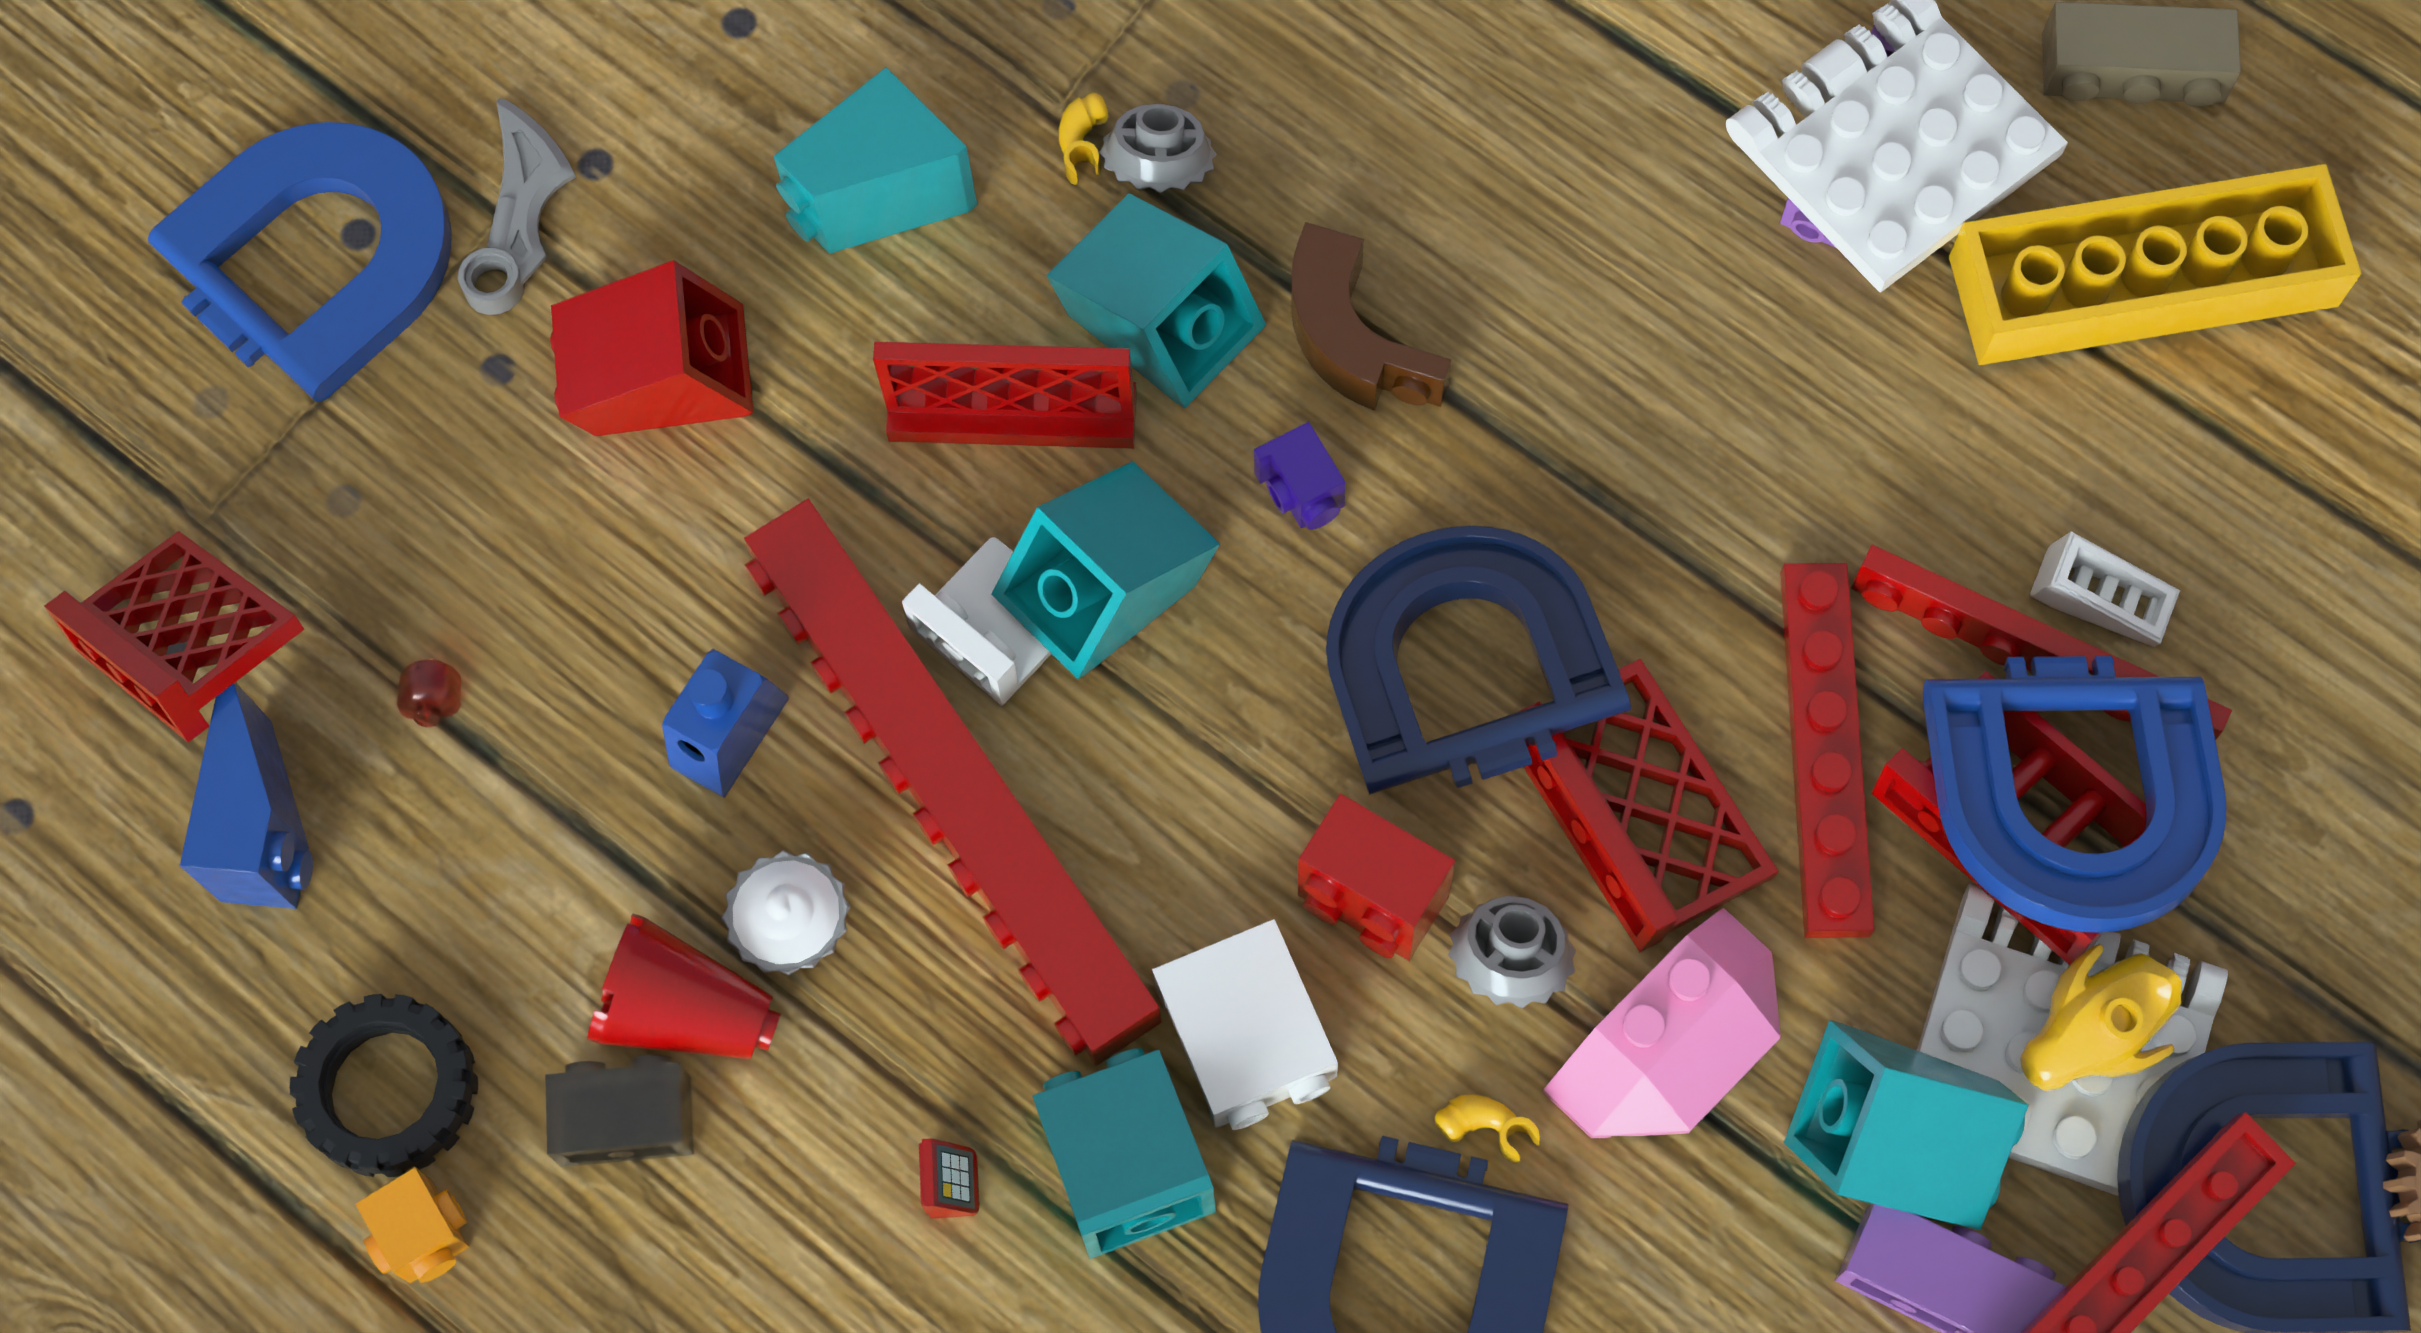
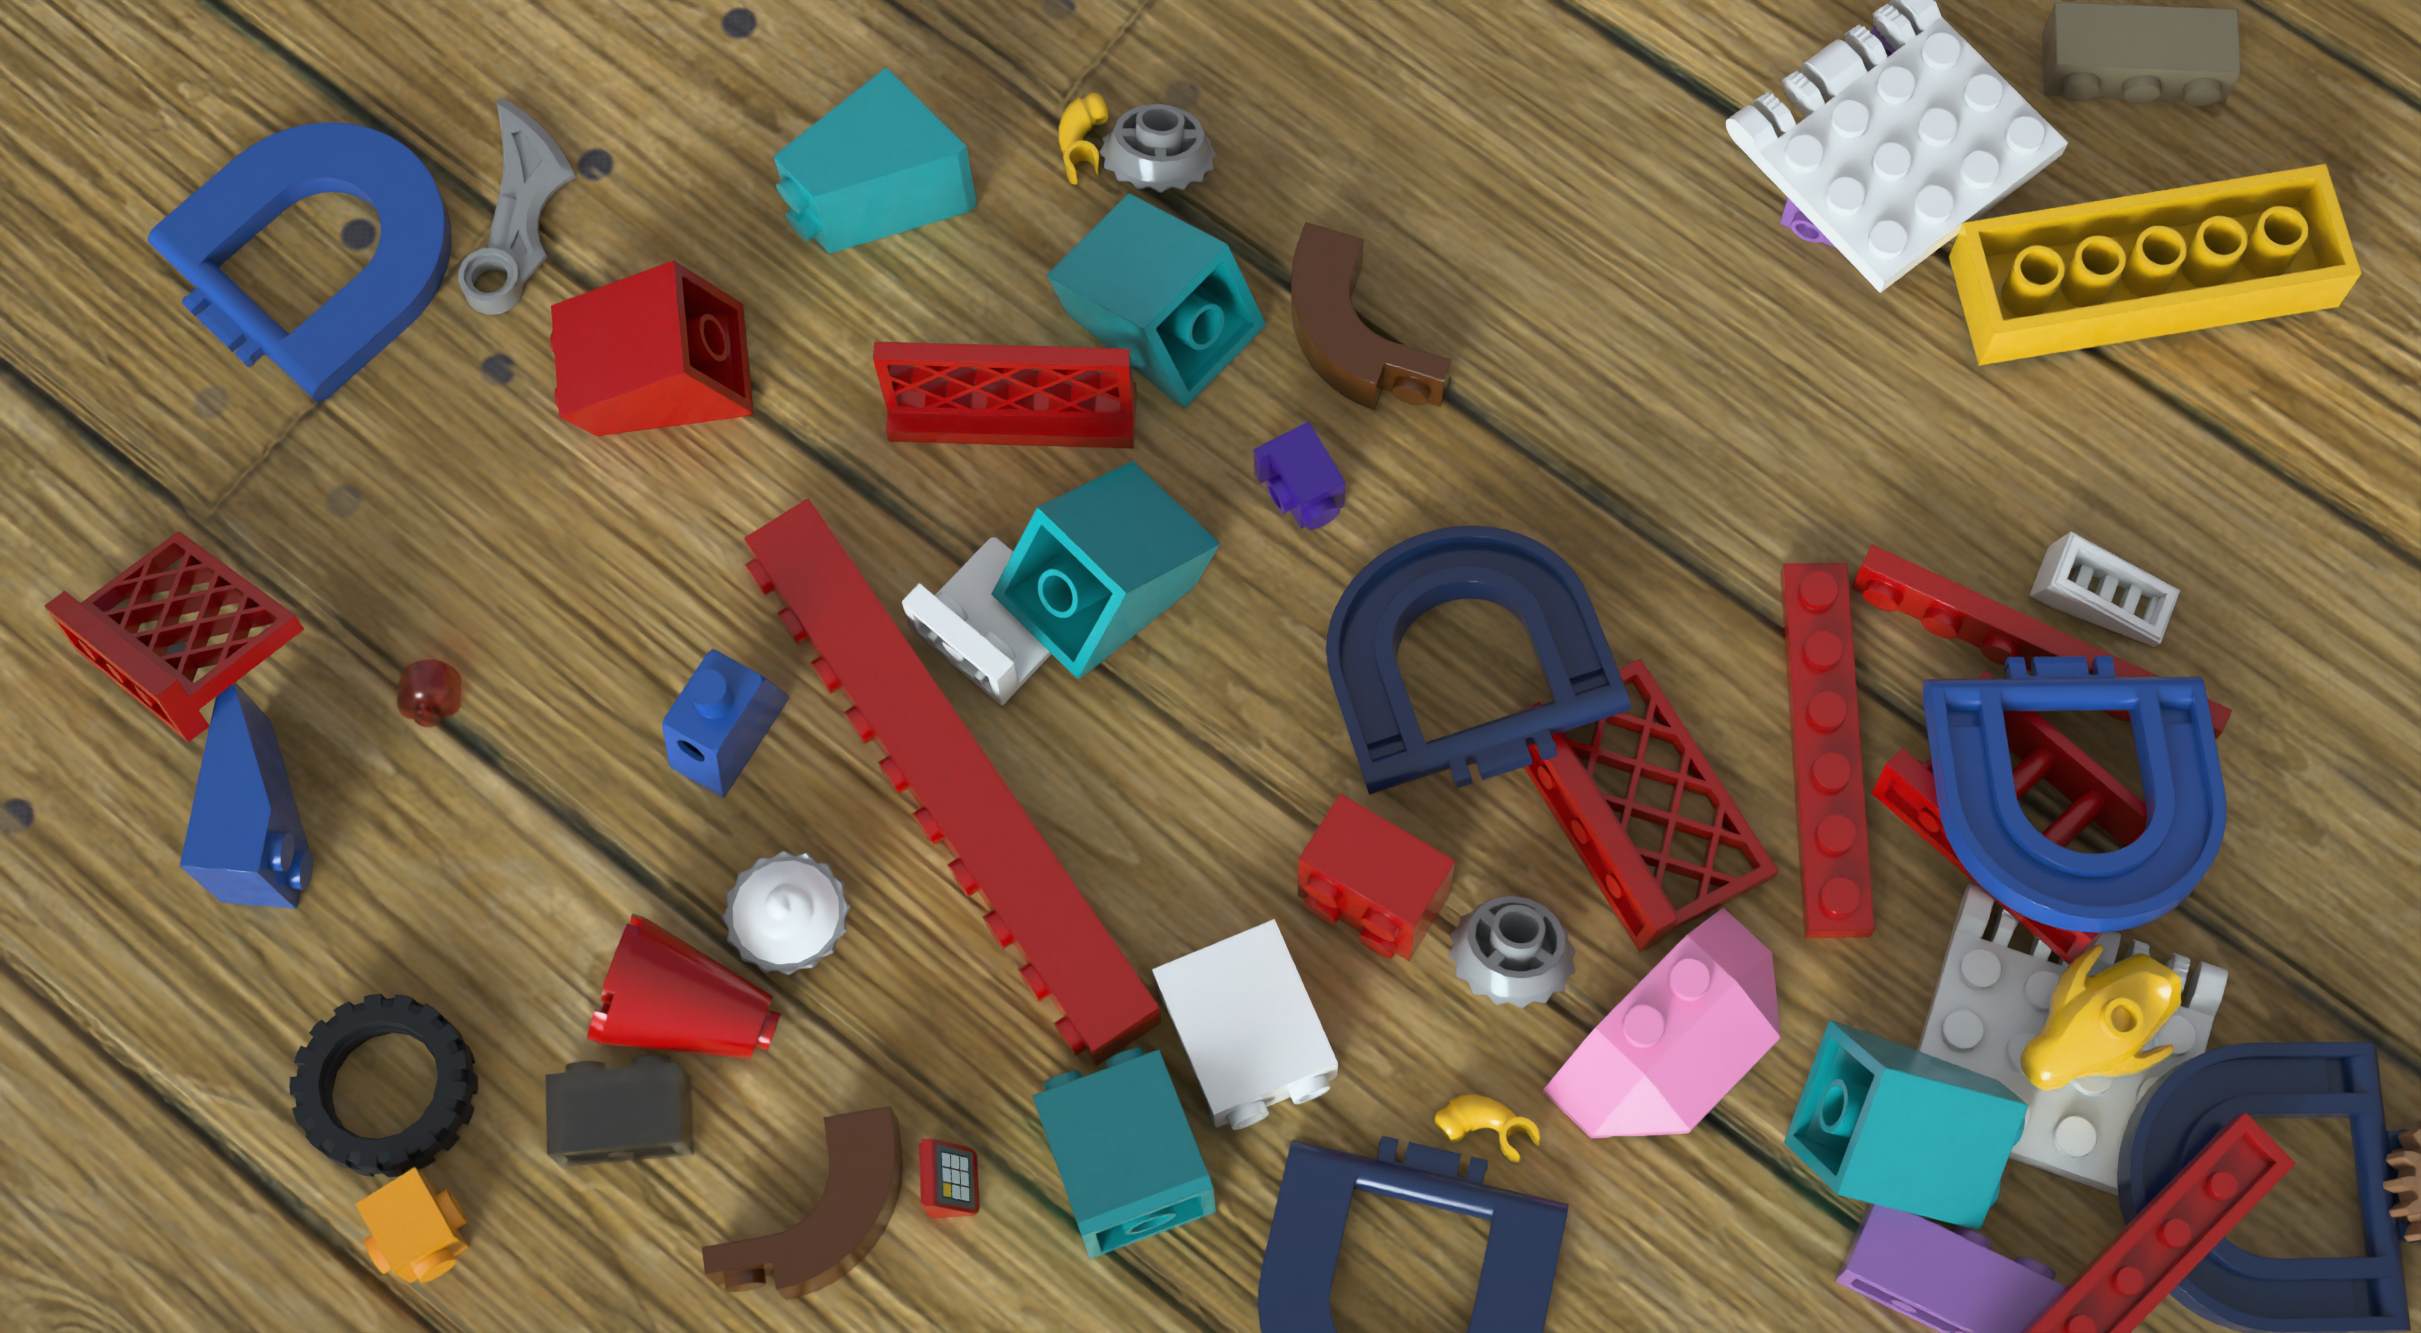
none -> reddish brown arch [702,1106,903,1300]

